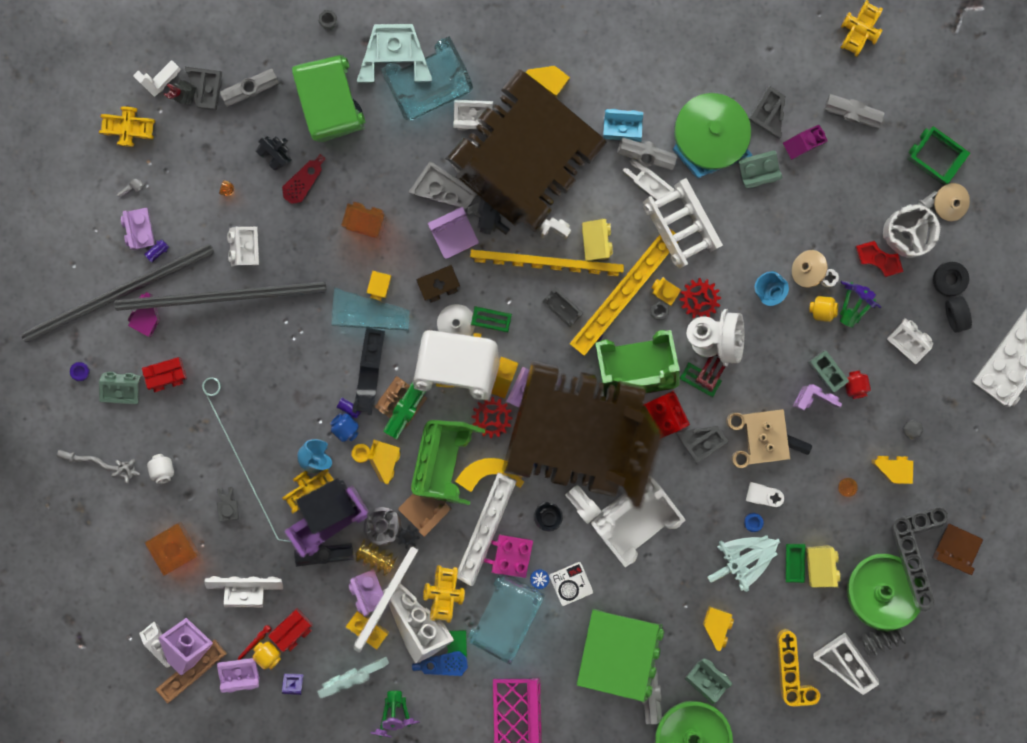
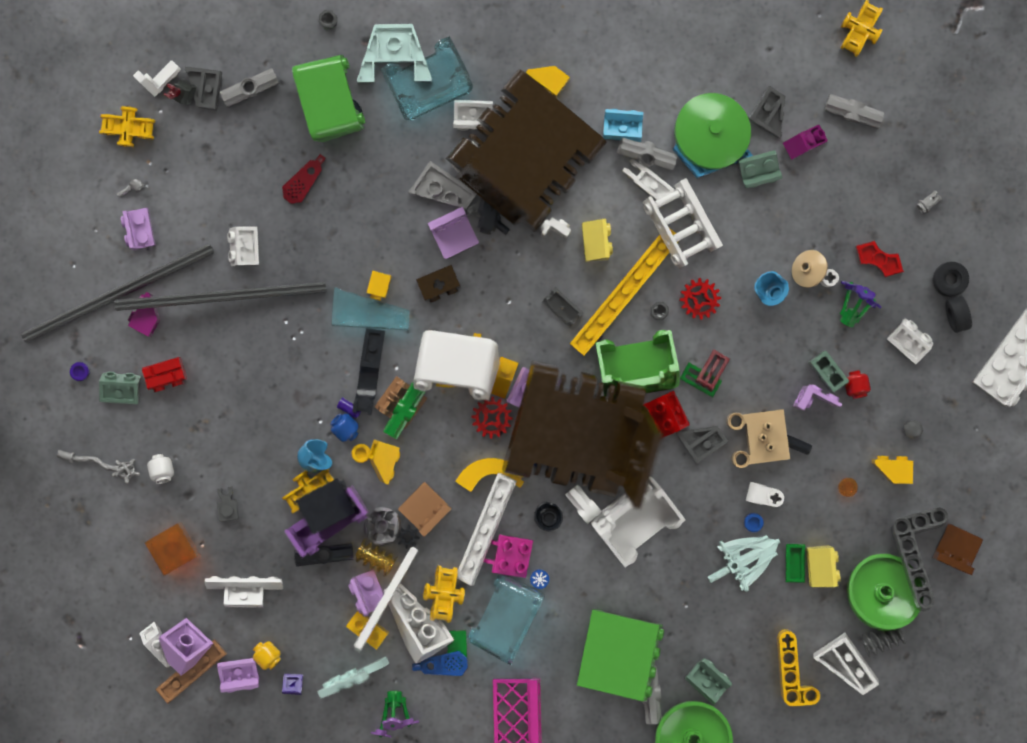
dark purple pin [144,239,169,263] -> none
light aqua piece [202,378,291,542] -> none
clear orange hinge [219,180,234,196] -> none
red piece [237,625,272,660] -> none
black hips [256,135,292,170] -> none
red brick [268,608,313,652] -> none
clear orange brick [341,201,387,240] -> none
bright green windscreen [411,420,486,505] -> none
white dish [437,304,475,336] -> none
yellow plate [470,250,624,276] -> none
green tile [470,306,512,333] -> none
white sticker [549,562,593,606] -> none
yellow bracket [651,277,681,306] -> none
white piece [687,309,745,366] -> none
yellow slope [703,606,734,651] -> none
yellow head [809,296,839,322] -> none
white piece [883,205,941,258] -> none
green window [908,126,970,185] -> none
tan dish [934,183,970,221] -> none

